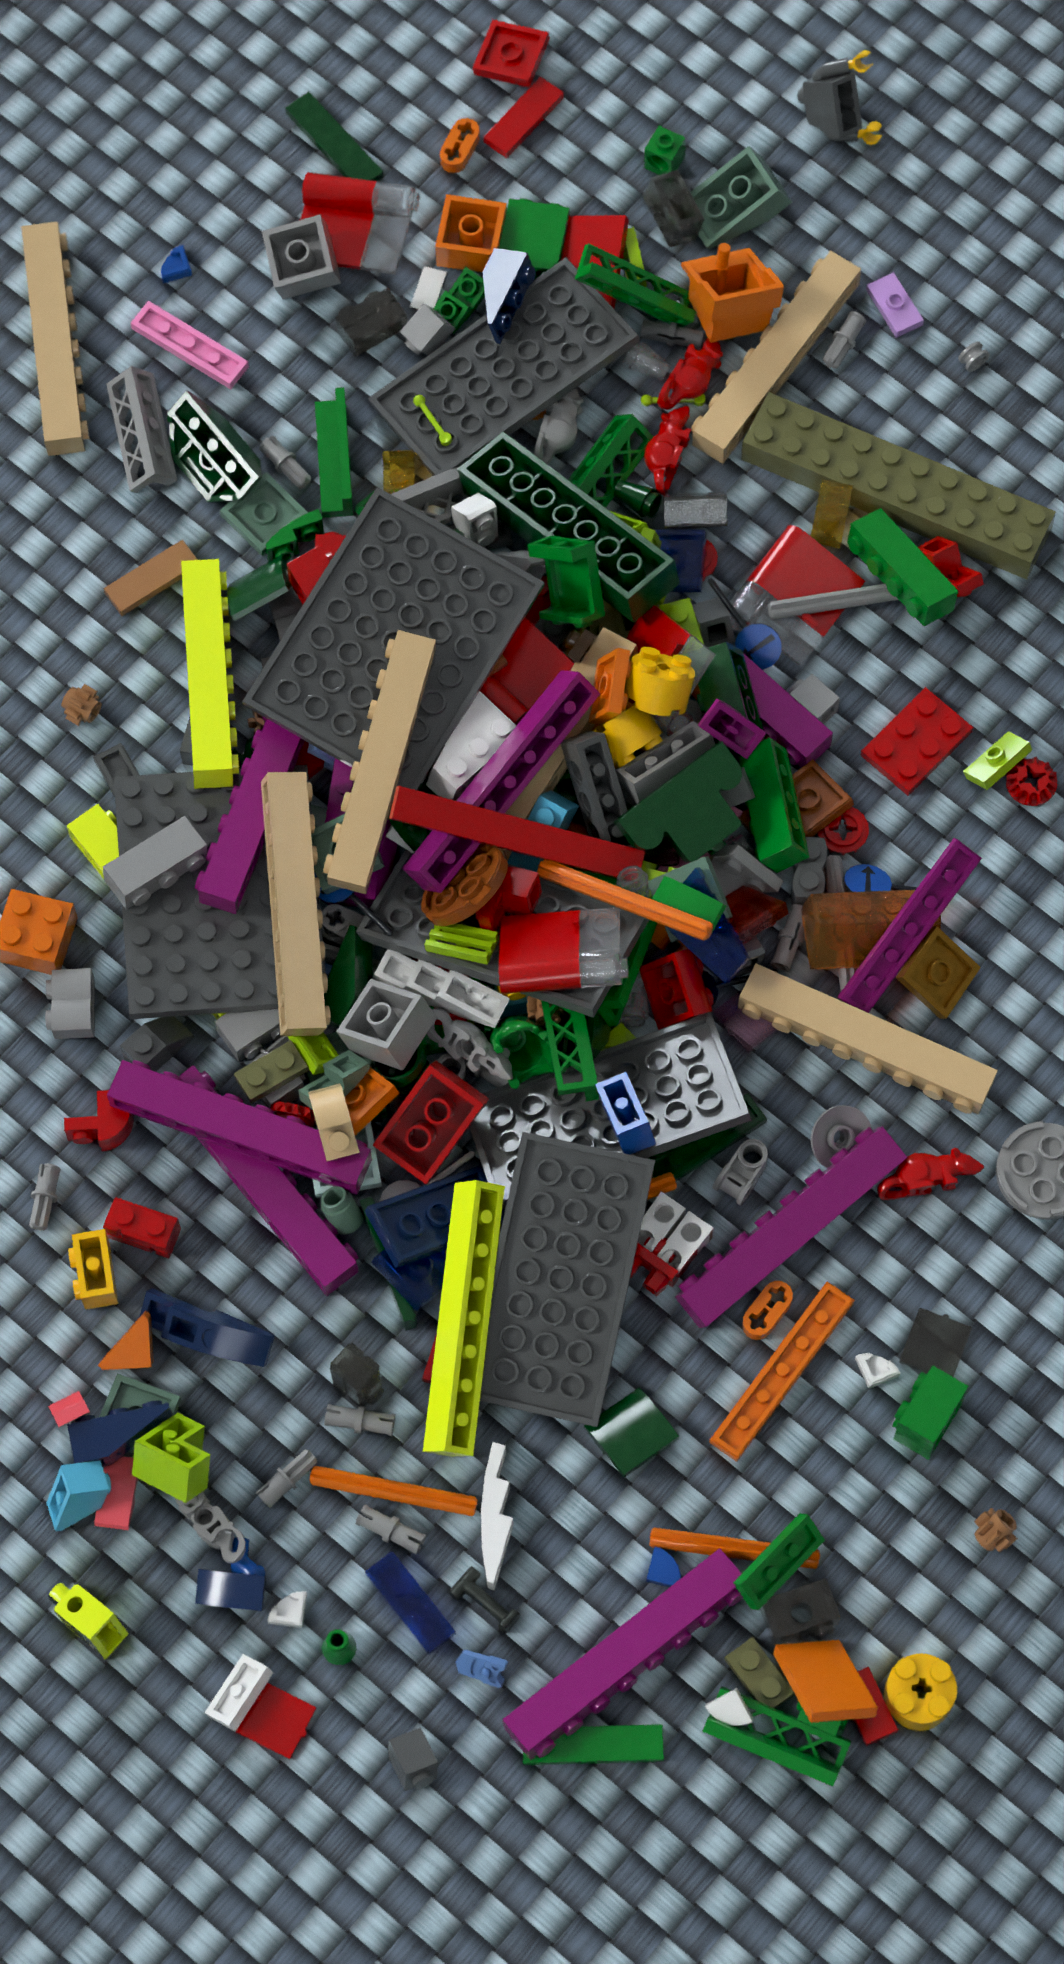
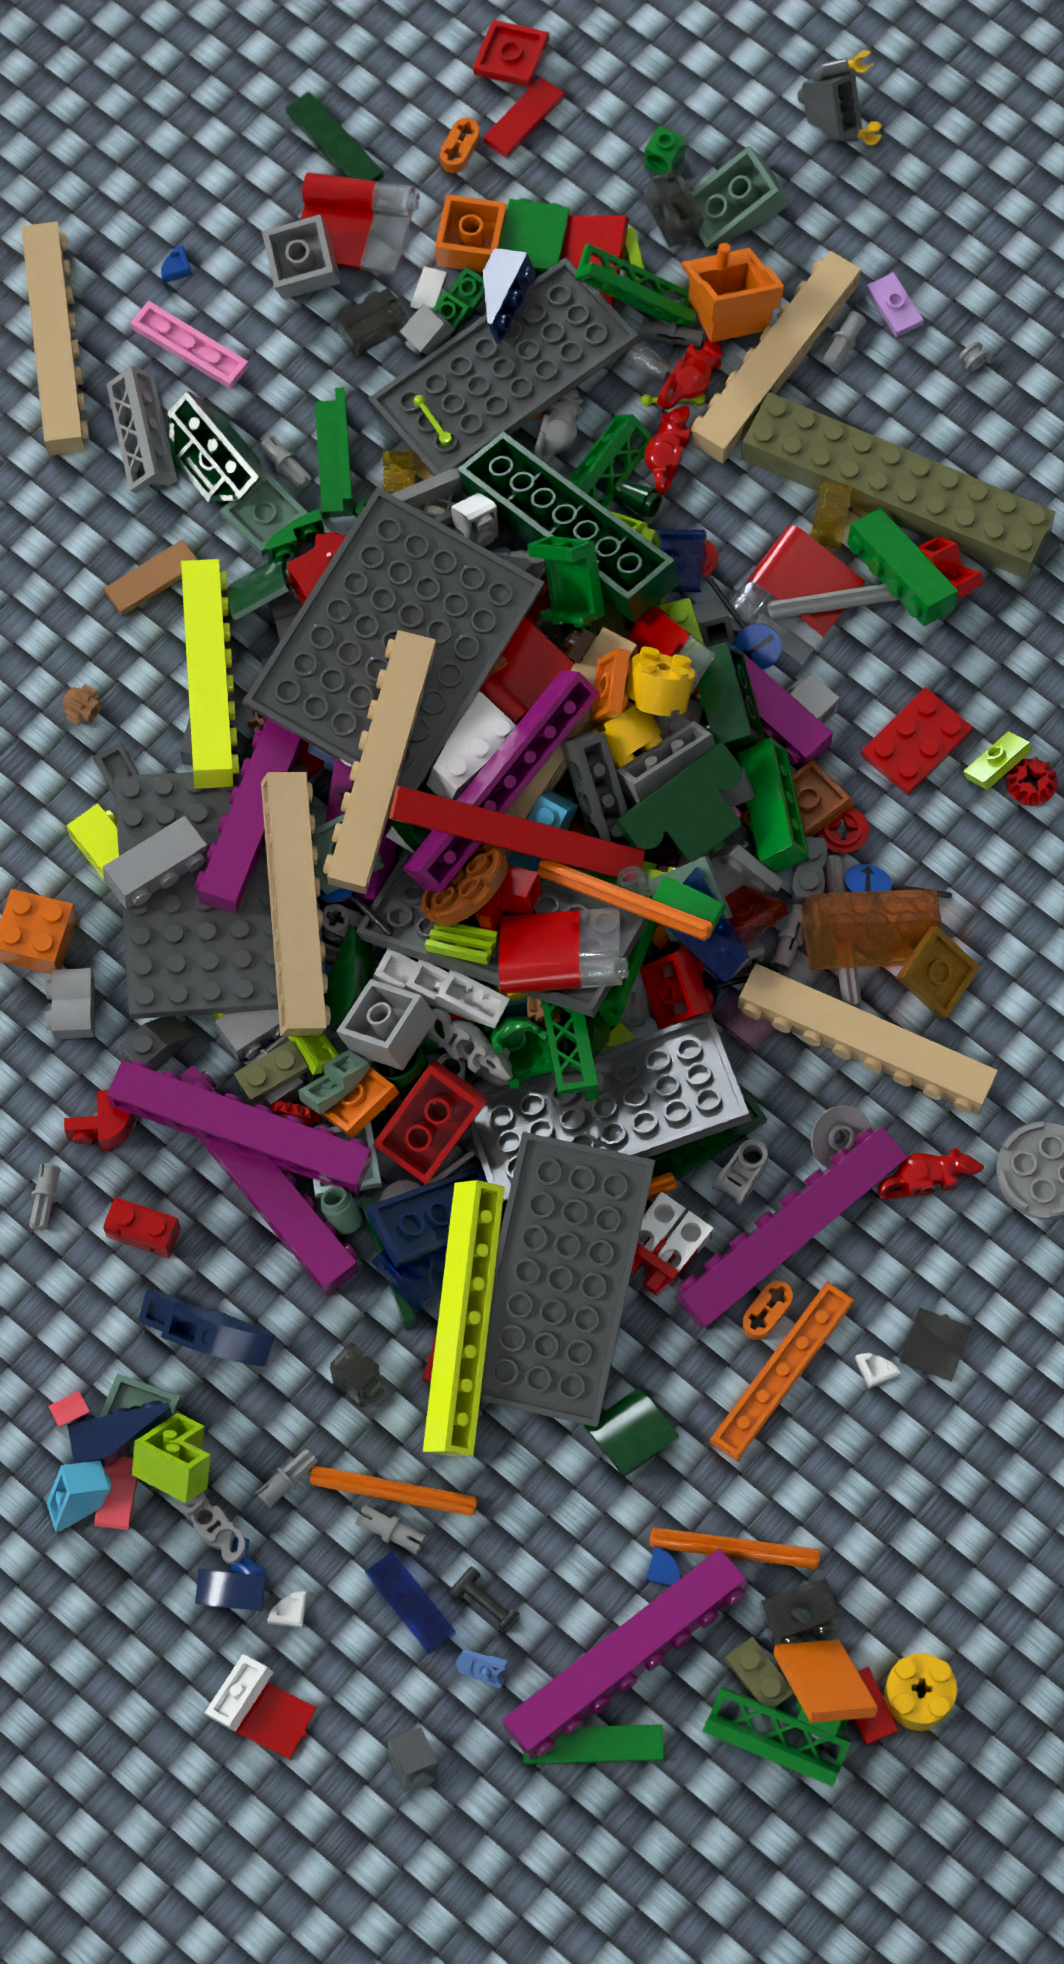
neon yellow torso [48,1583,129,1660] -> none
yellow brick [68,1229,119,1310] -> none
orange slope [98,1311,154,1370] -> none
tan brick [308,1083,360,1161] -> none
green cone [322,1629,357,1665] -> none
light grey pin [324,1404,395,1436] -> none
white slope [481,1442,514,1590] -> none
blue brick [595,1072,656,1155] -> none
clear smoke brick [662,492,728,528] -> none
magenta slope [698,699,766,759] -> none
white tile [705,1688,753,1725] -> none
green plate [733,1513,825,1611] -> none
magenta tile [837,838,982,1013] -> none
green brick [892,1365,968,1460] -> none
medium nougat gear [974,1508,1017,1552] -> none

